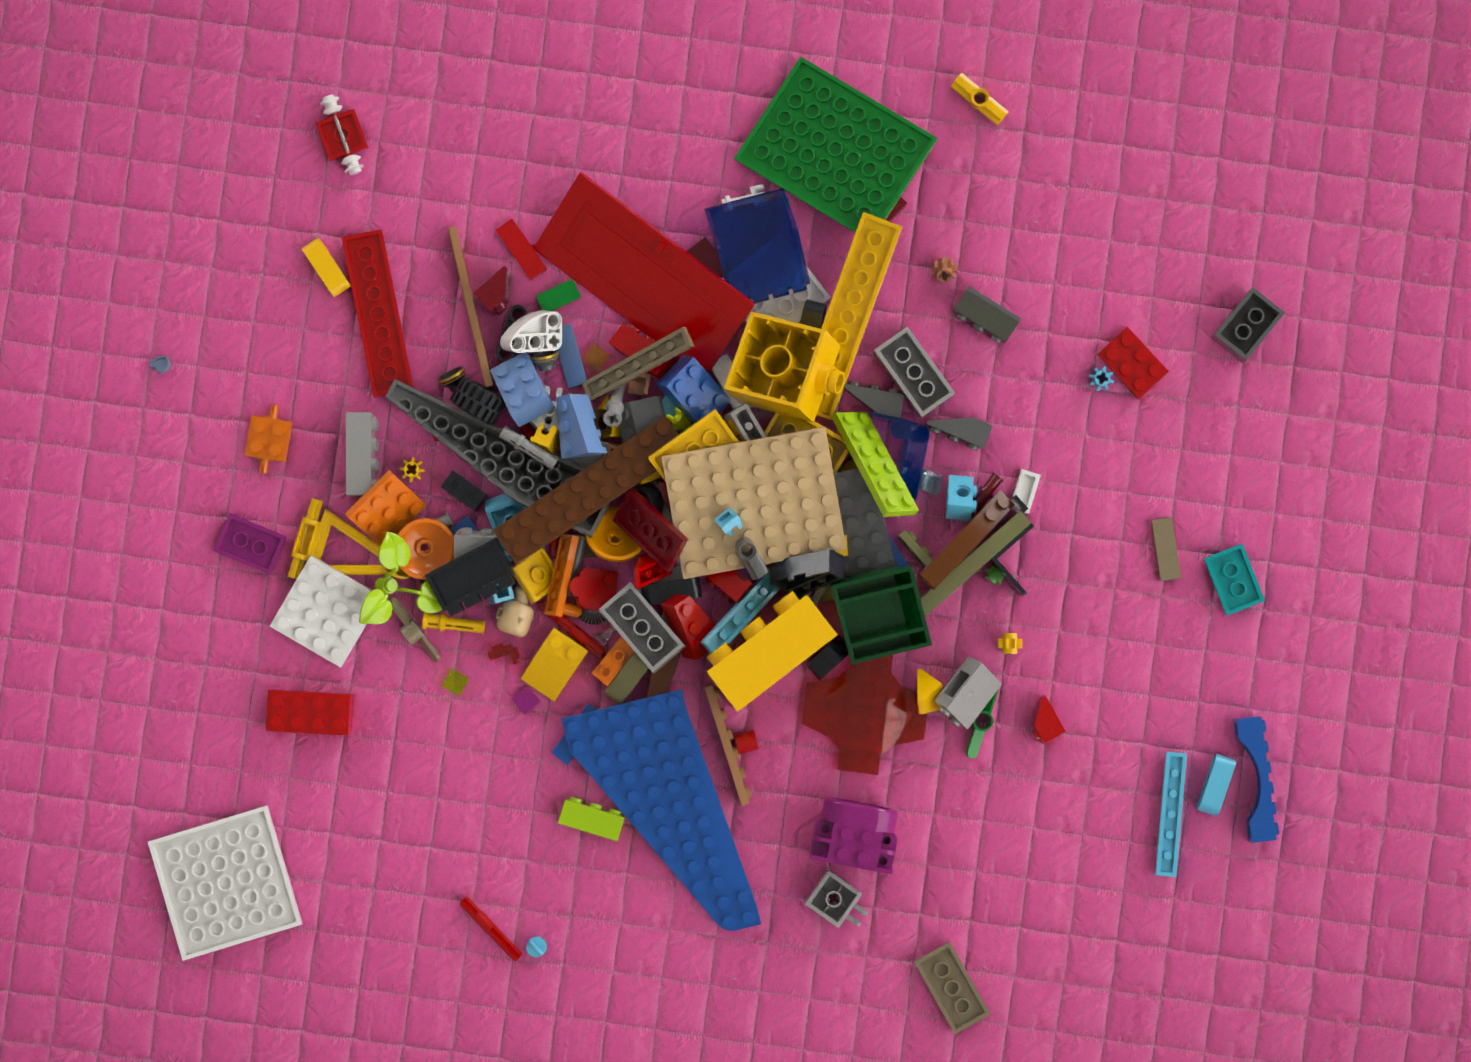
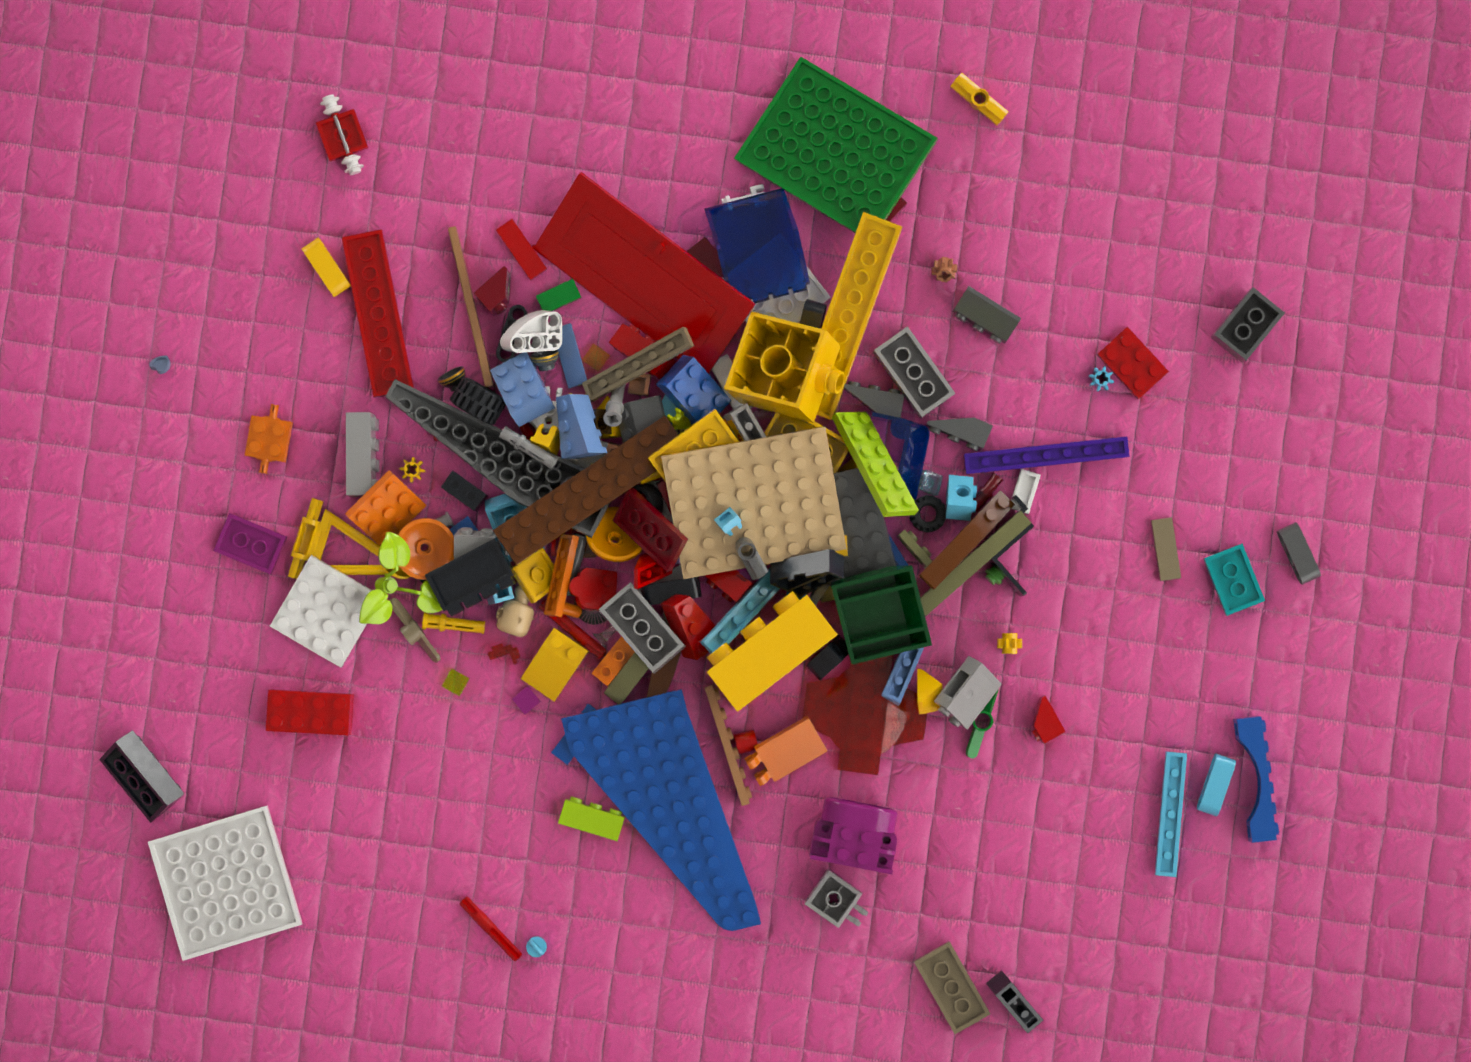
none -> slope [99,730,184,823]
none -> orange tile [744,716,827,786]
none -> medium blue slope [881,648,924,706]
none -> black tyre [910,495,946,533]
none -> dark purple plate [964,437,1130,474]
none -> black slope [986,970,1043,1033]
none -> dark grey beam [1277,522,1321,585]

